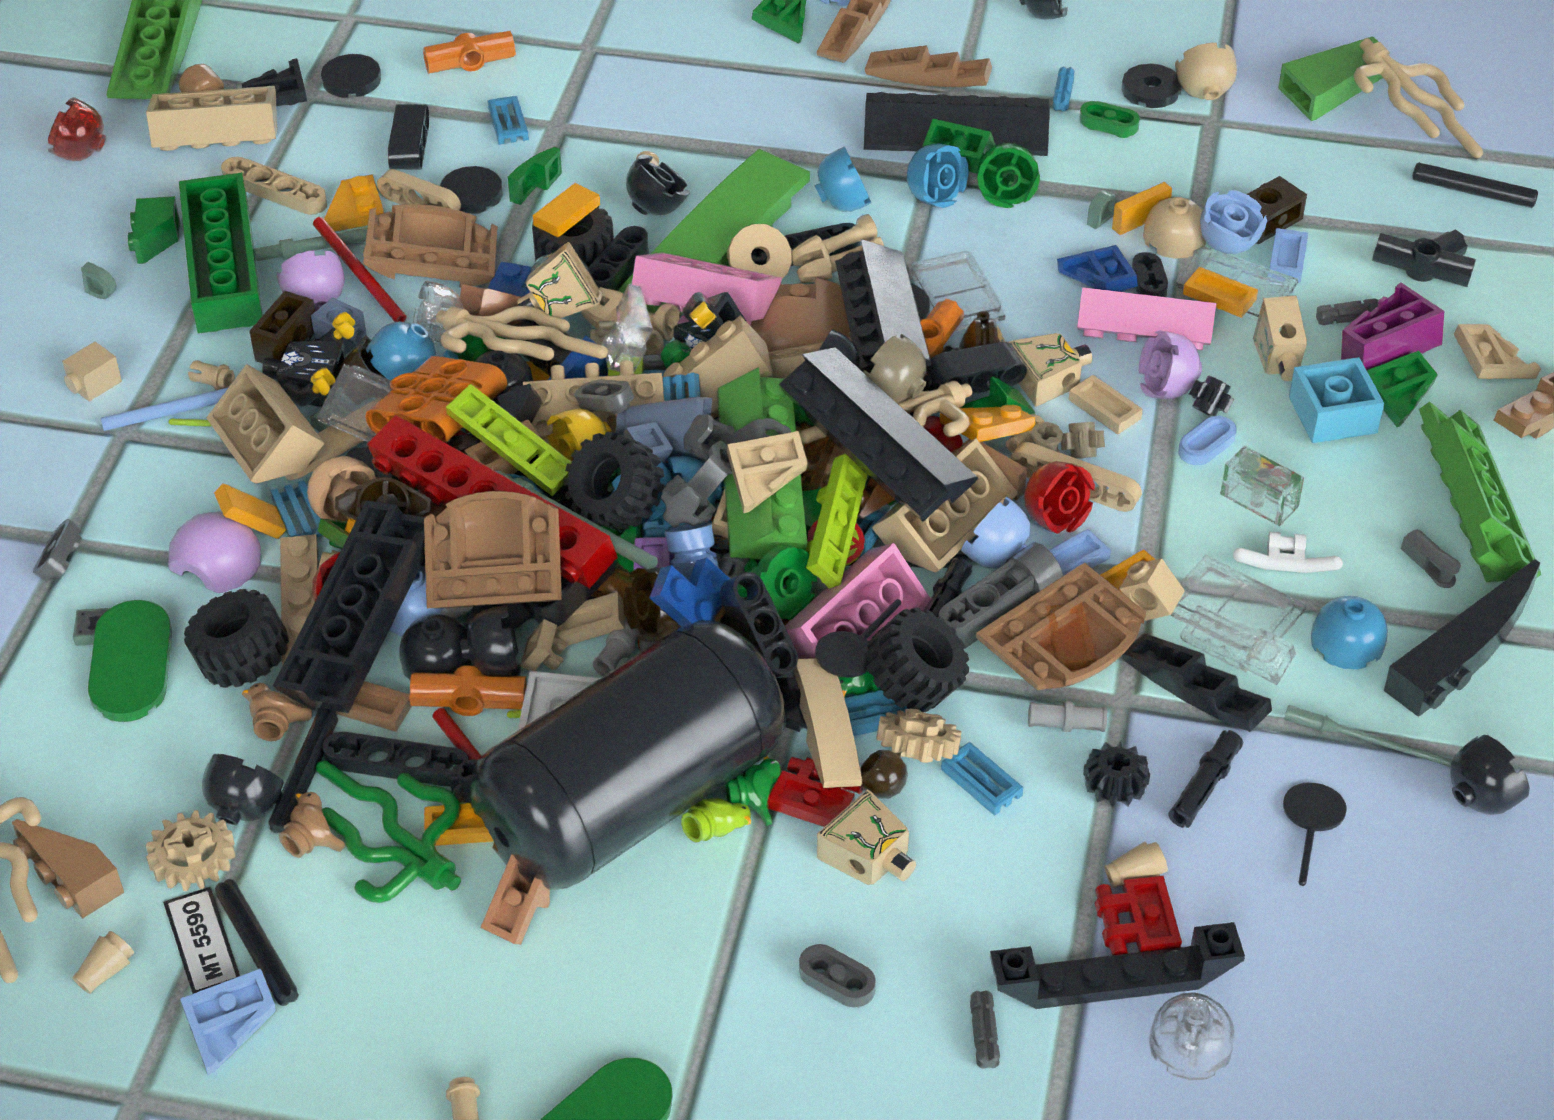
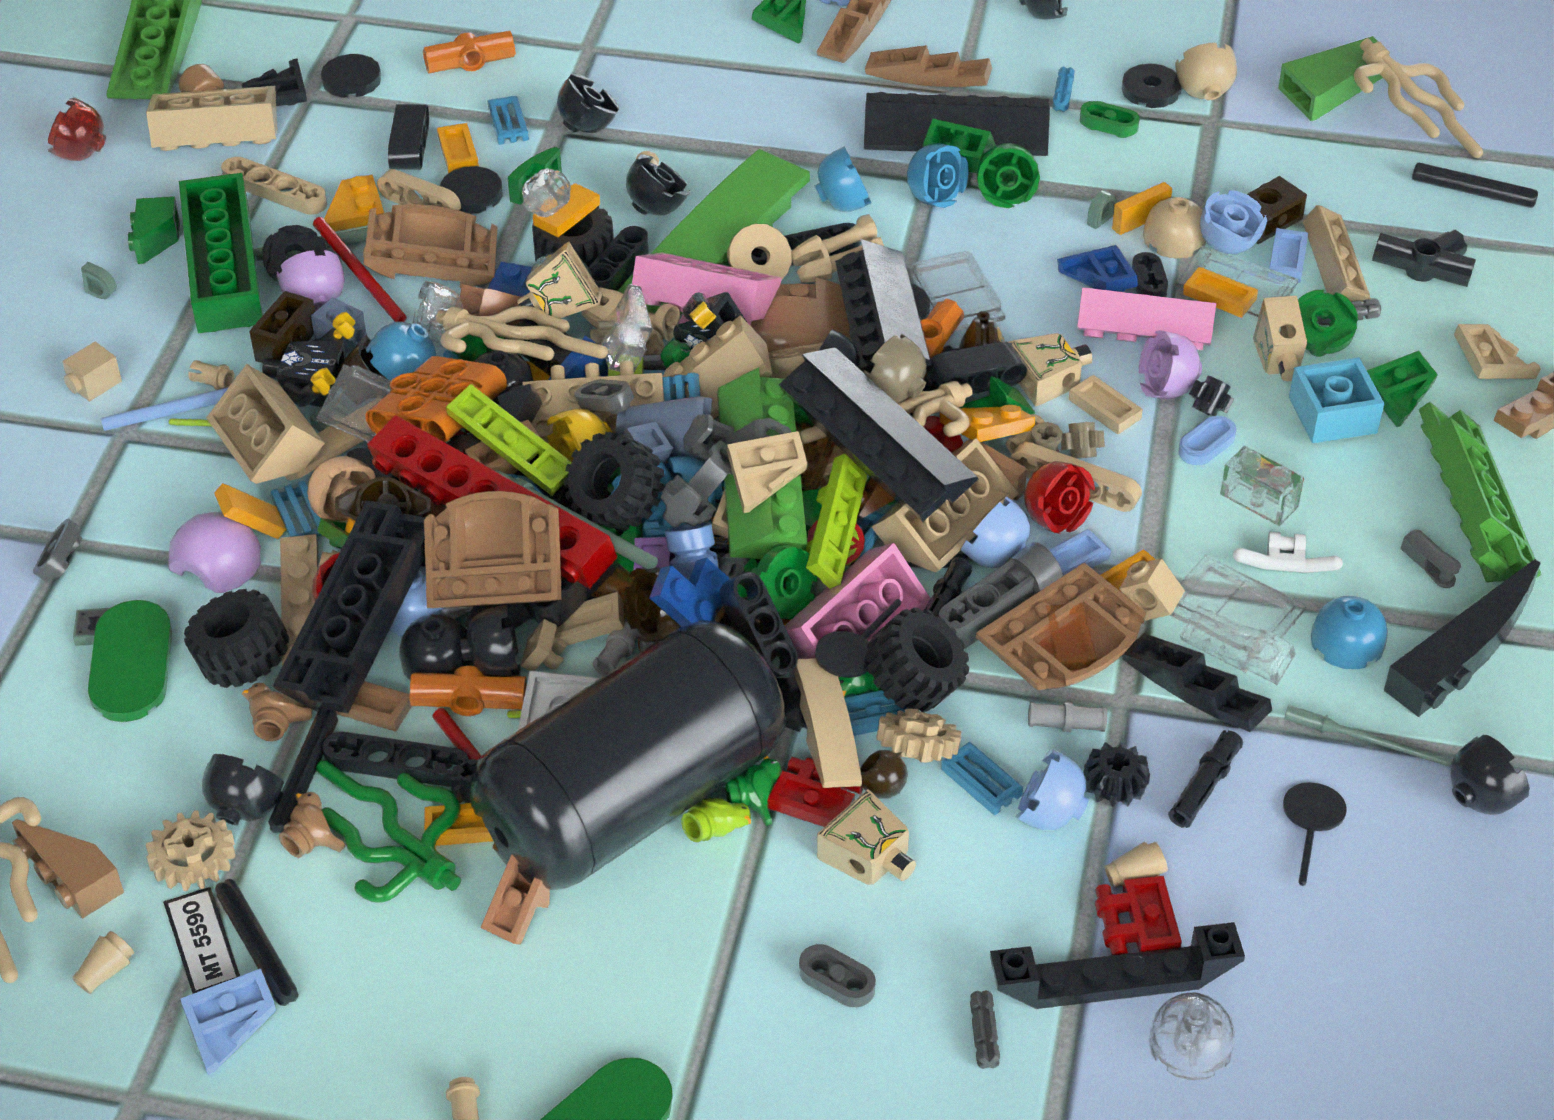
magenta wedge [1341,282,1445,370] -> none
none -> black tile [262,225,327,282]
none -> light orange tile [437,123,479,173]
none -> clear head [522,168,571,218]
none -> black cylinder [557,74,619,133]
none -> light blue cylinder [1016,750,1089,830]
none -> green plate [1298,290,1358,357]
none -> tan slope [1303,205,1371,302]

